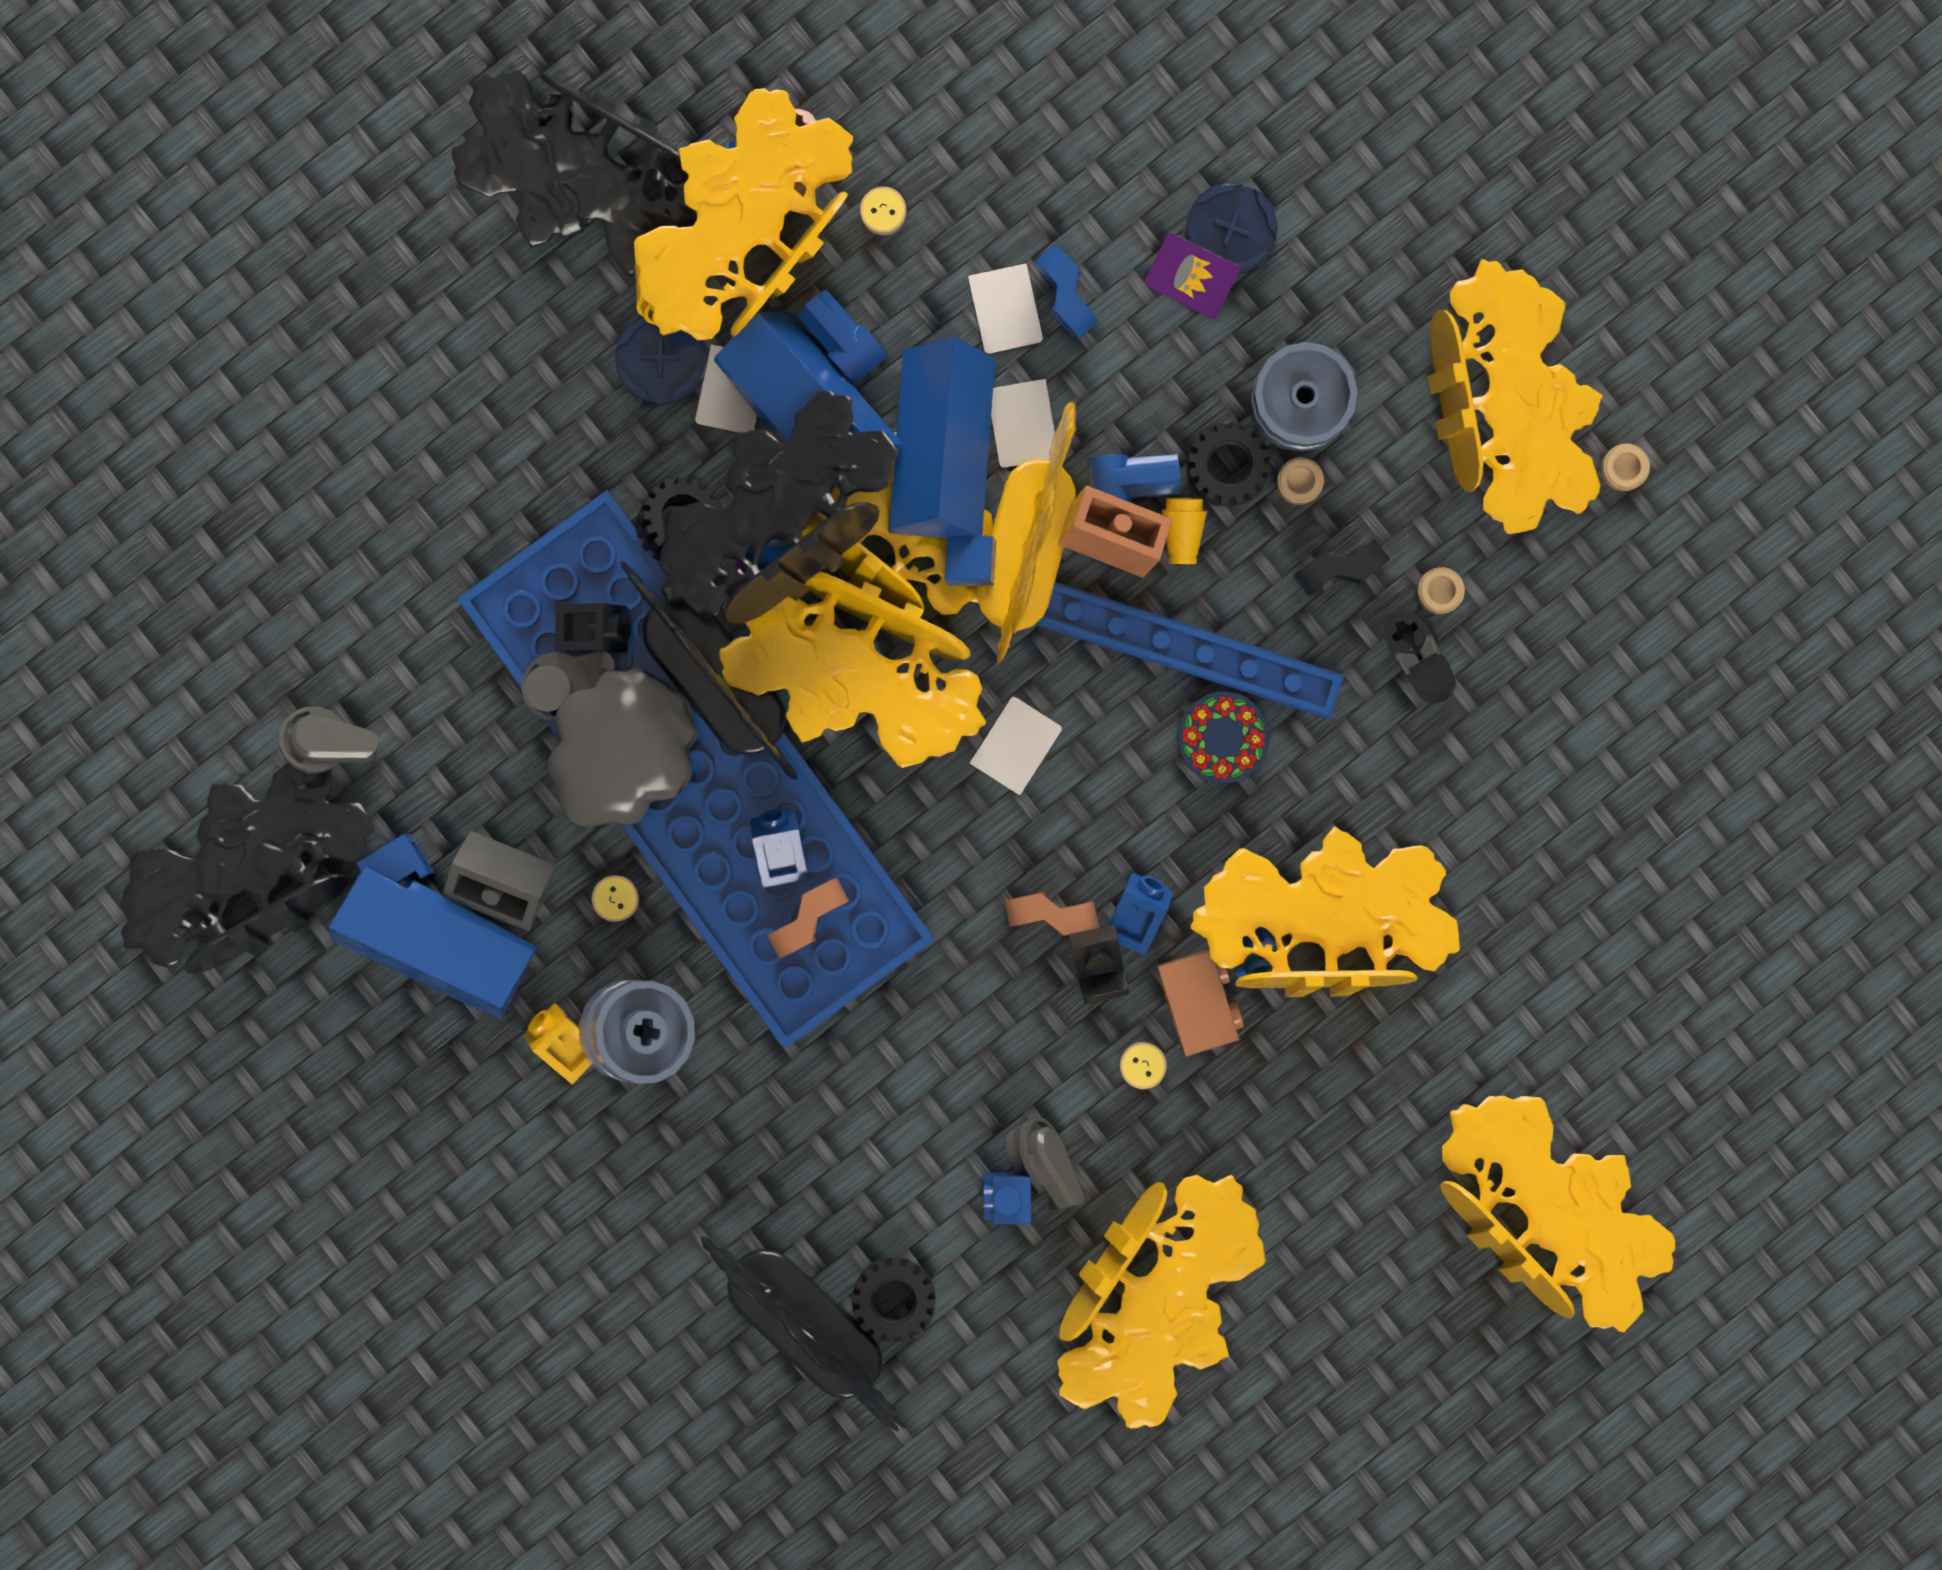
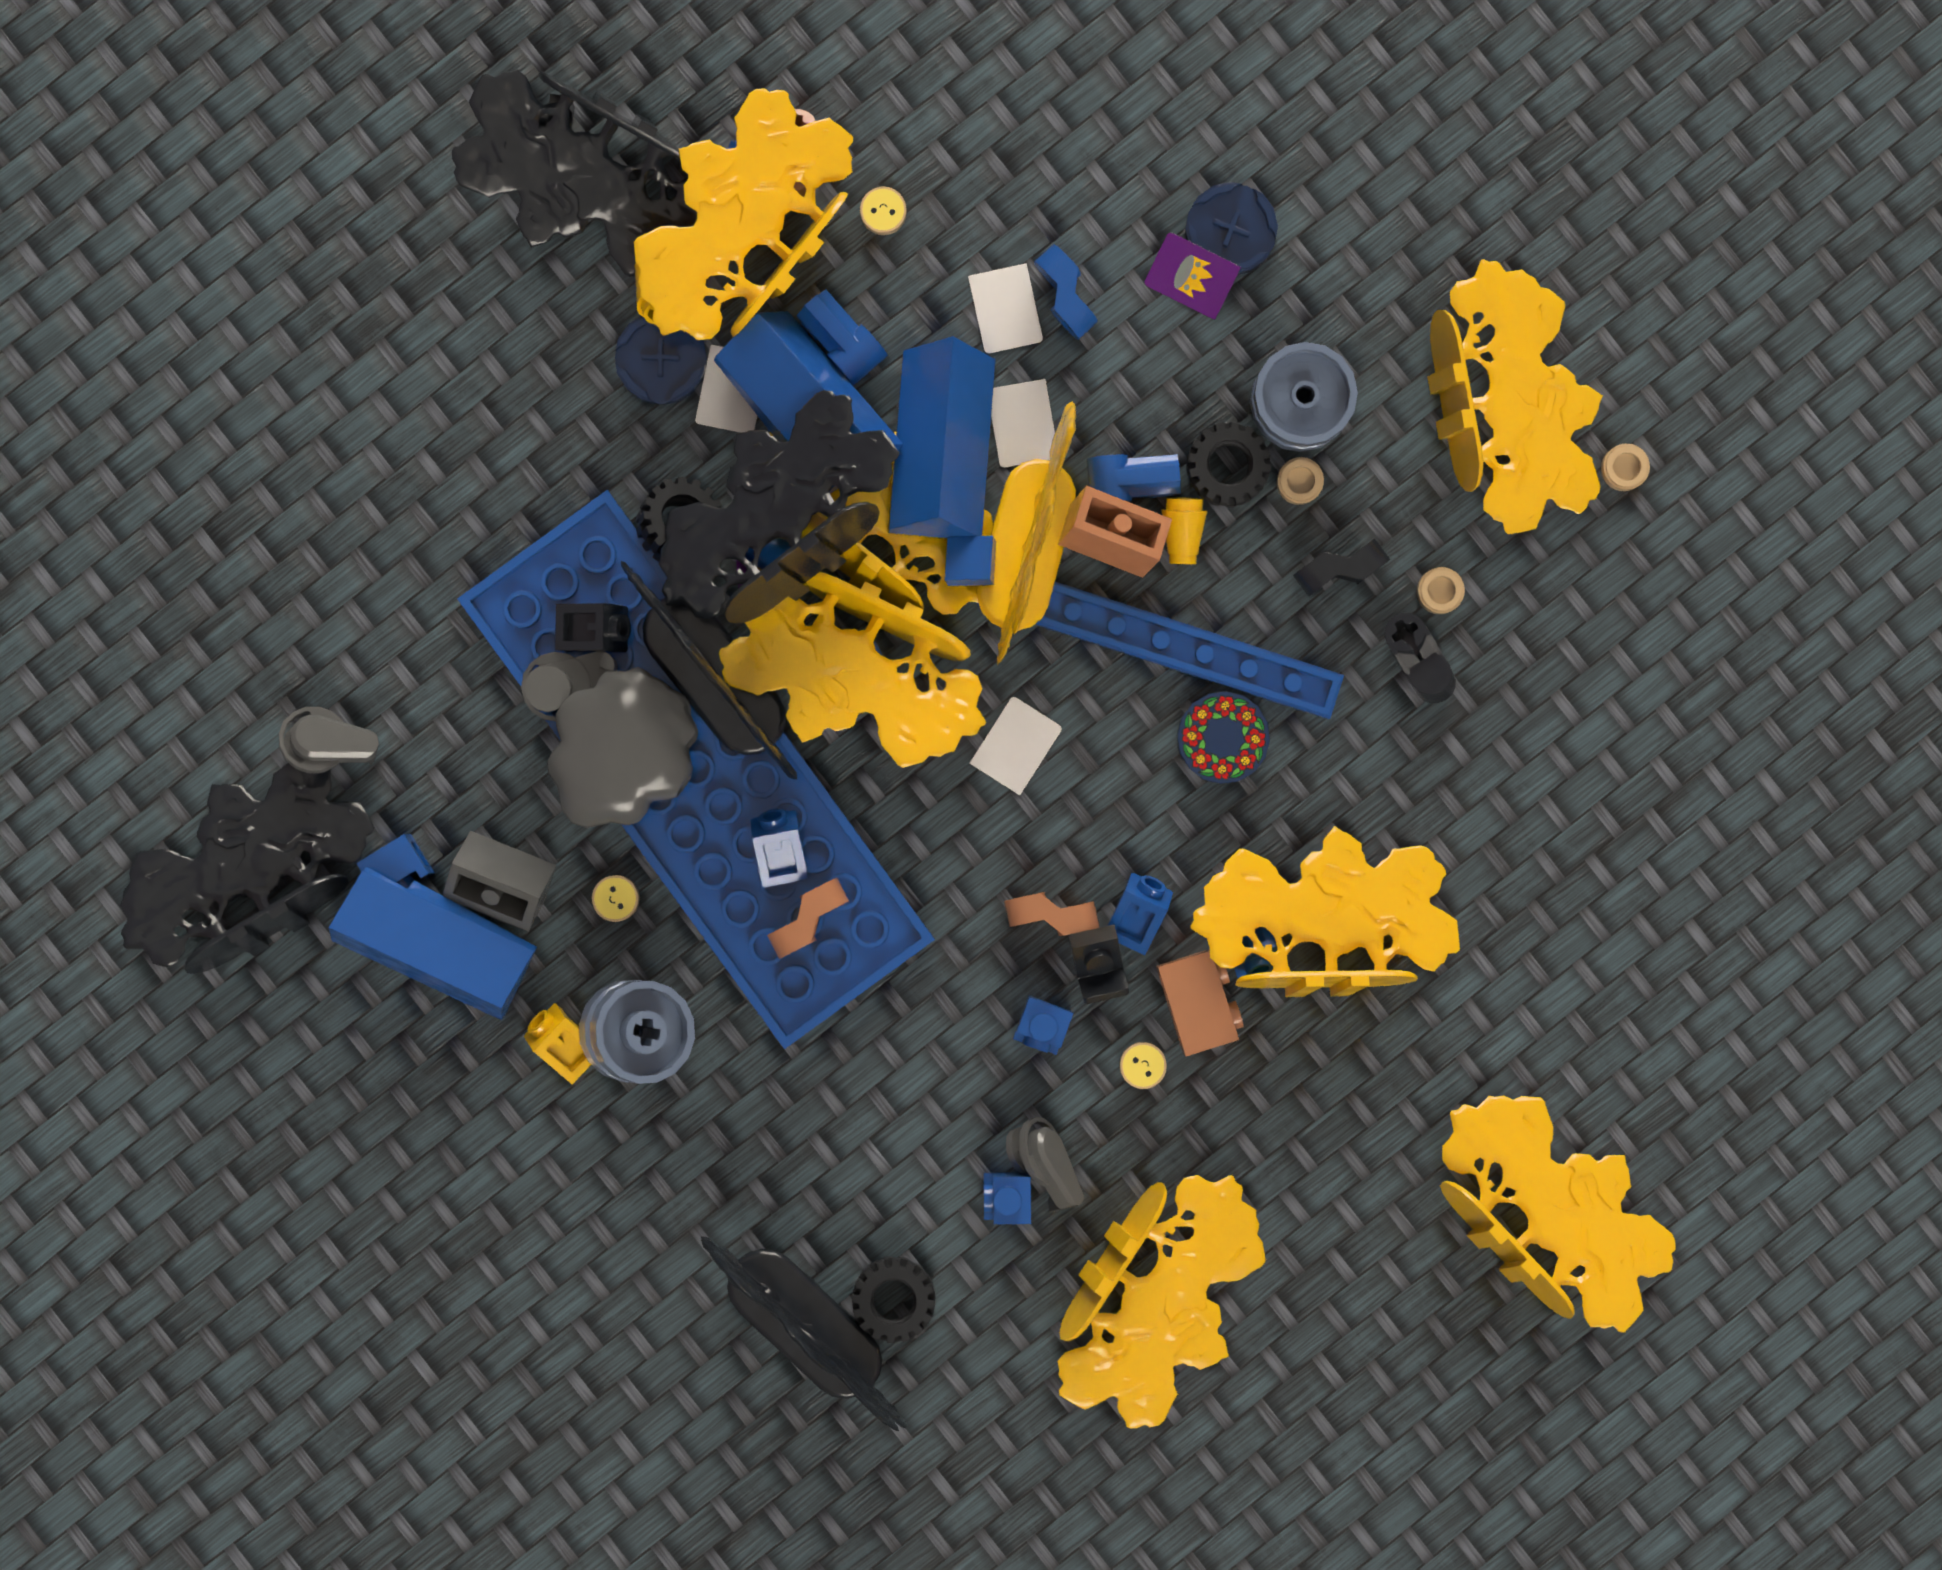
none -> blue brick [1013,995,1073,1055]

